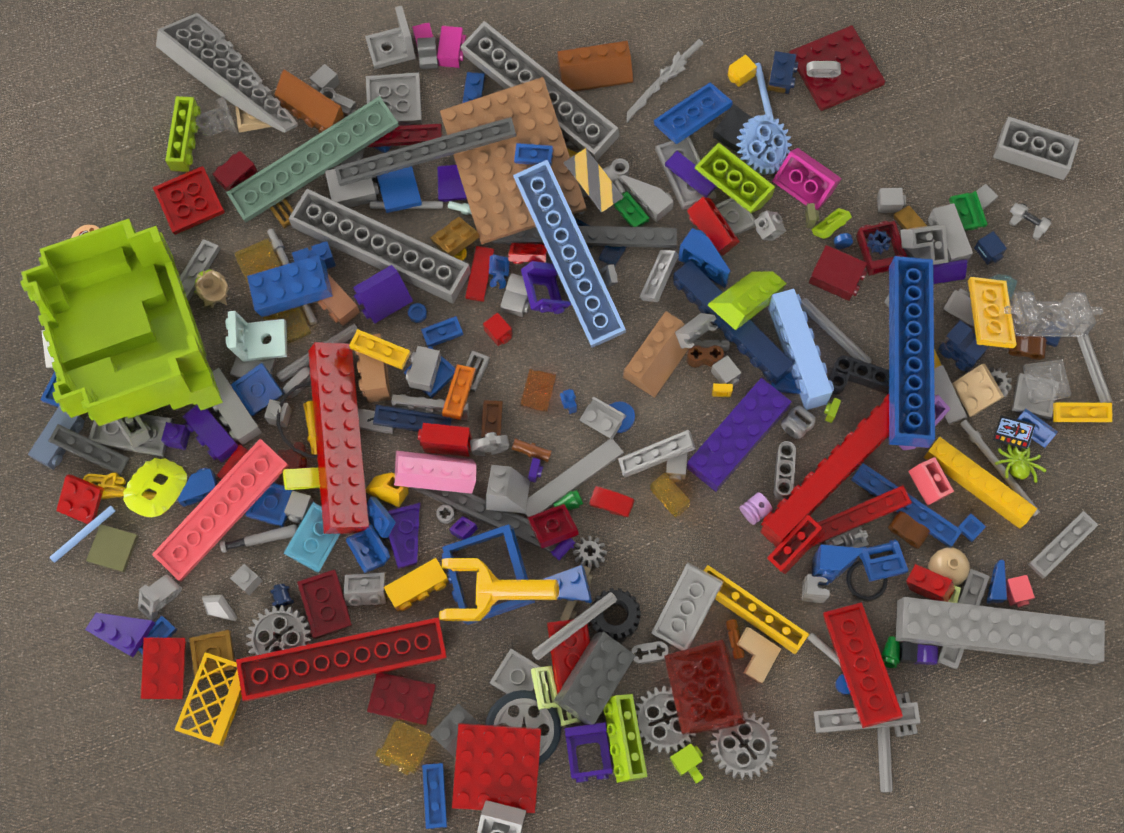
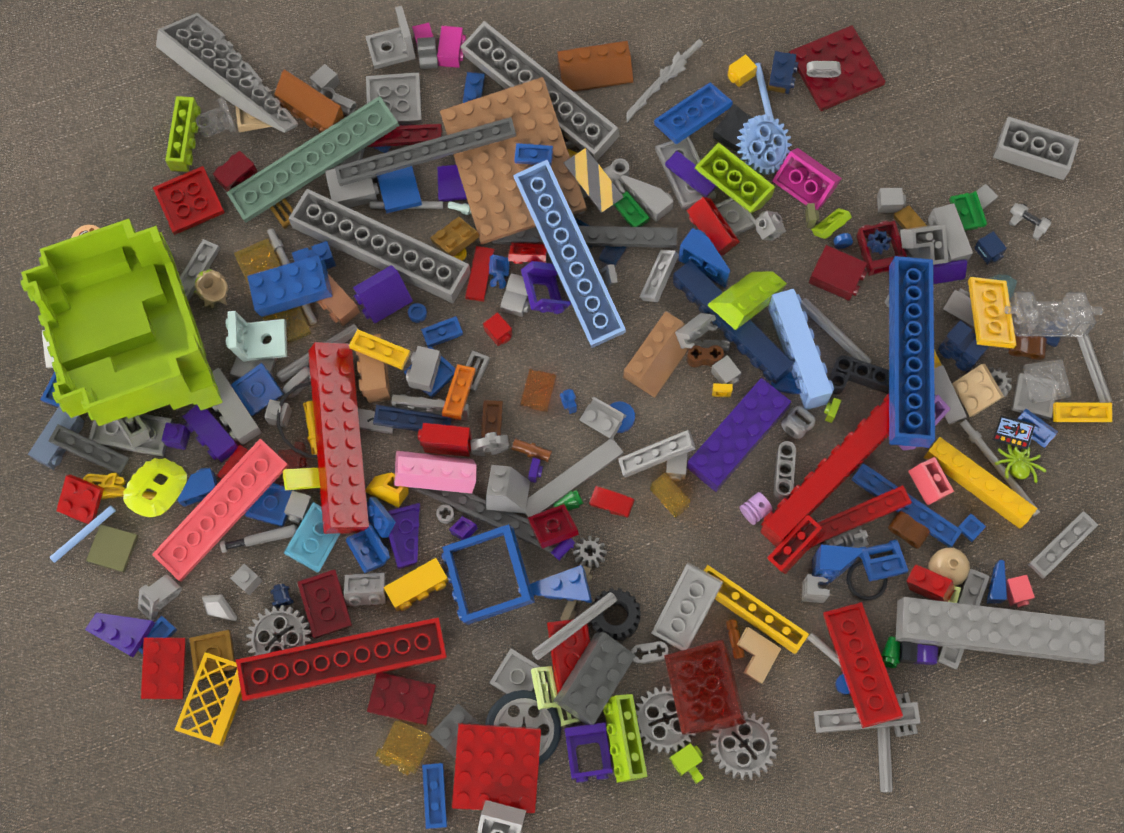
yellow piece [439,558,559,621] -> none

